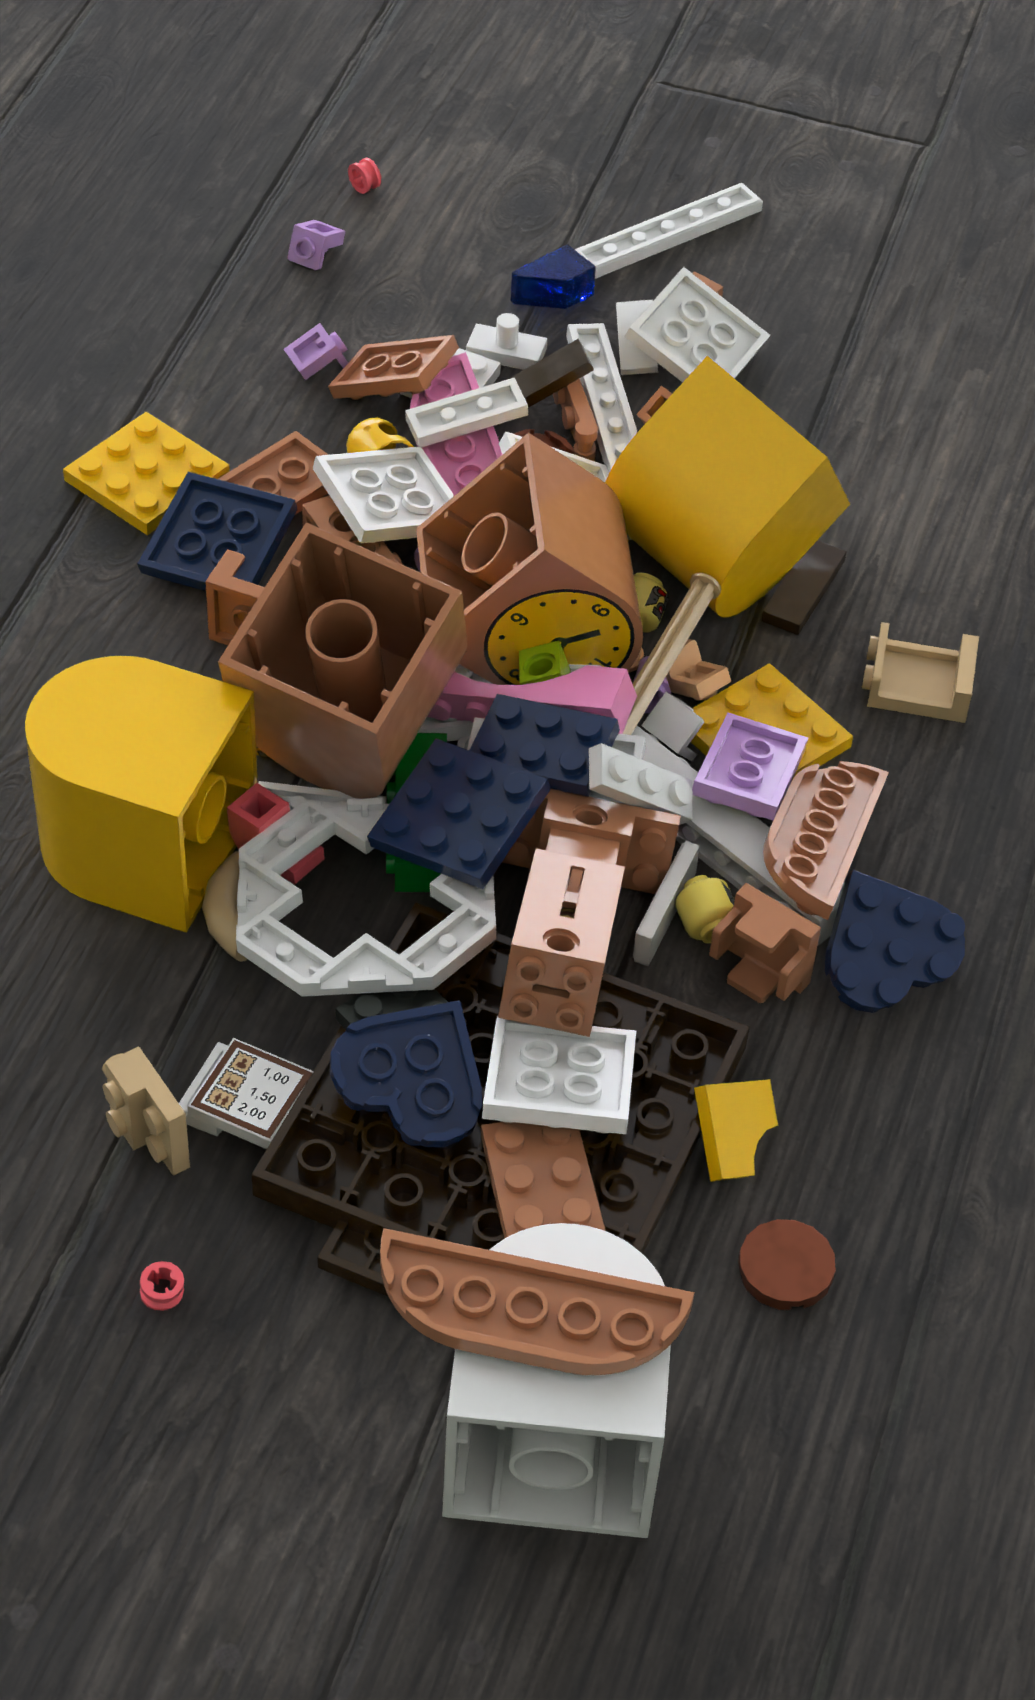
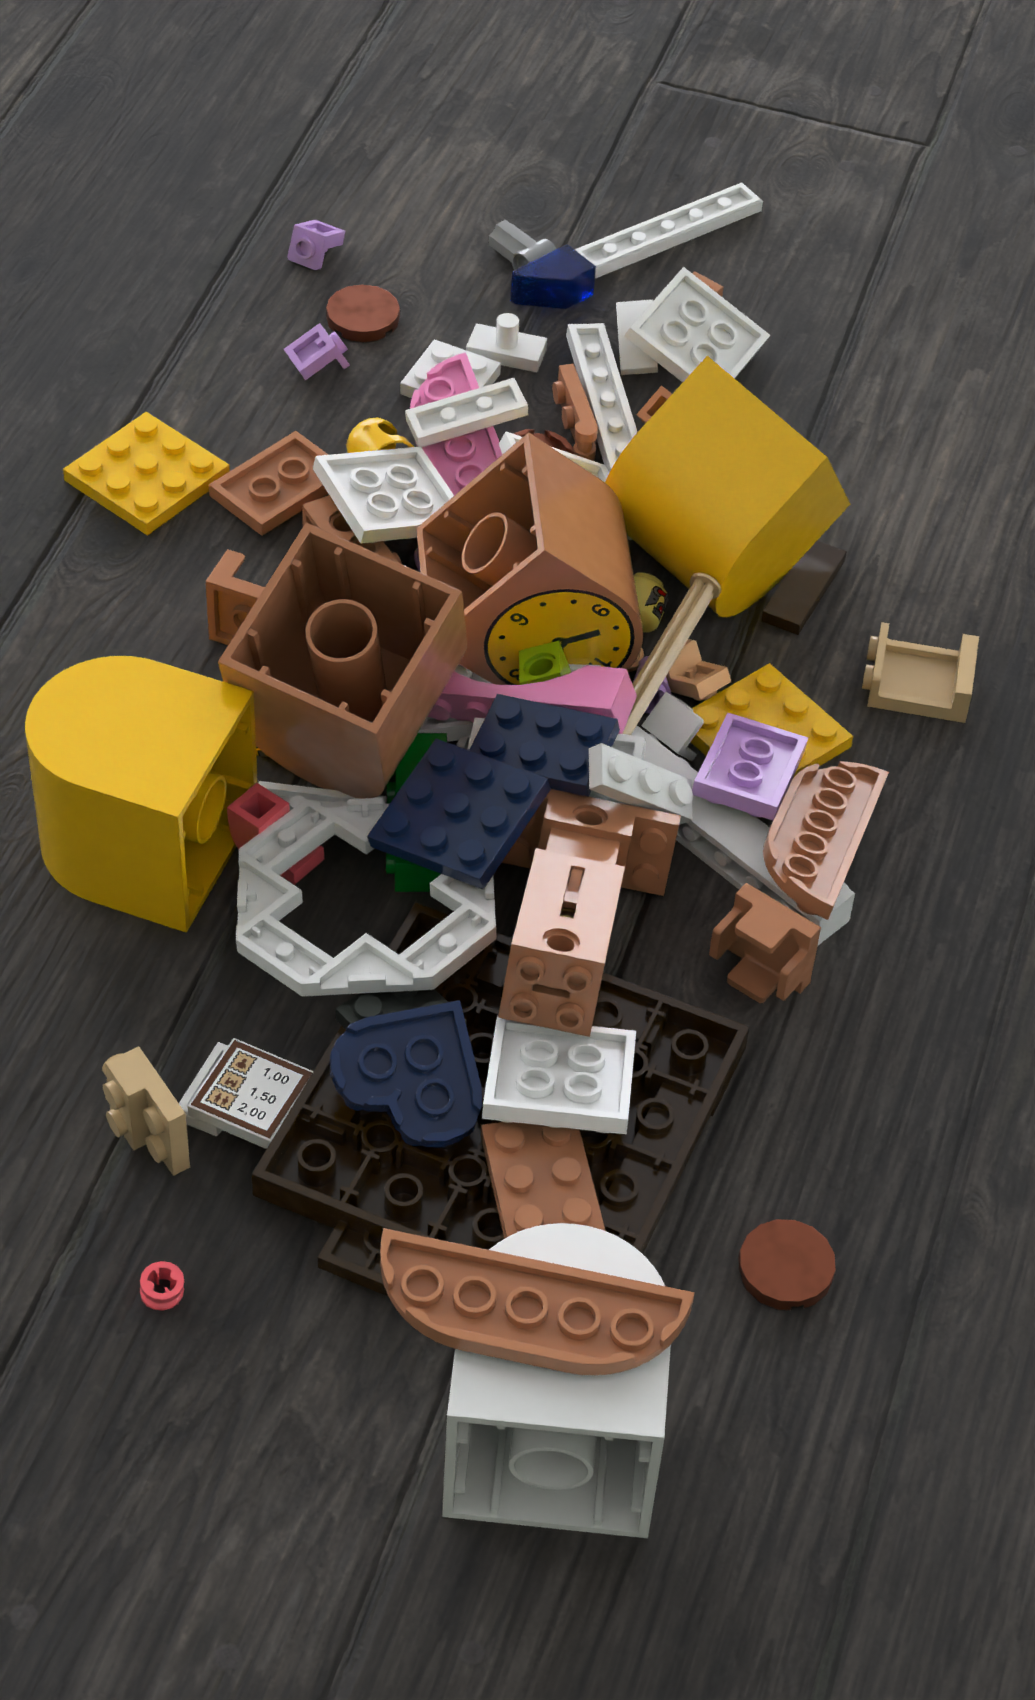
dark blue plate [137,472,298,591] -> none
tan cylinder [202,851,247,962] -> none
nougat plate [328,335,459,400] -> none
coral bush [348,157,381,194] -> none
dark brown tile [495,338,594,427] -> none
white tile [633,840,700,966] -> none
light yellow head [675,875,735,943] -> none
yellow tile [694,1079,778,1182] -> none
dark blue plate [825,870,965,1013] -> none
none -> copper tile [326,284,400,342]
none -> light grey piece [489,220,560,283]

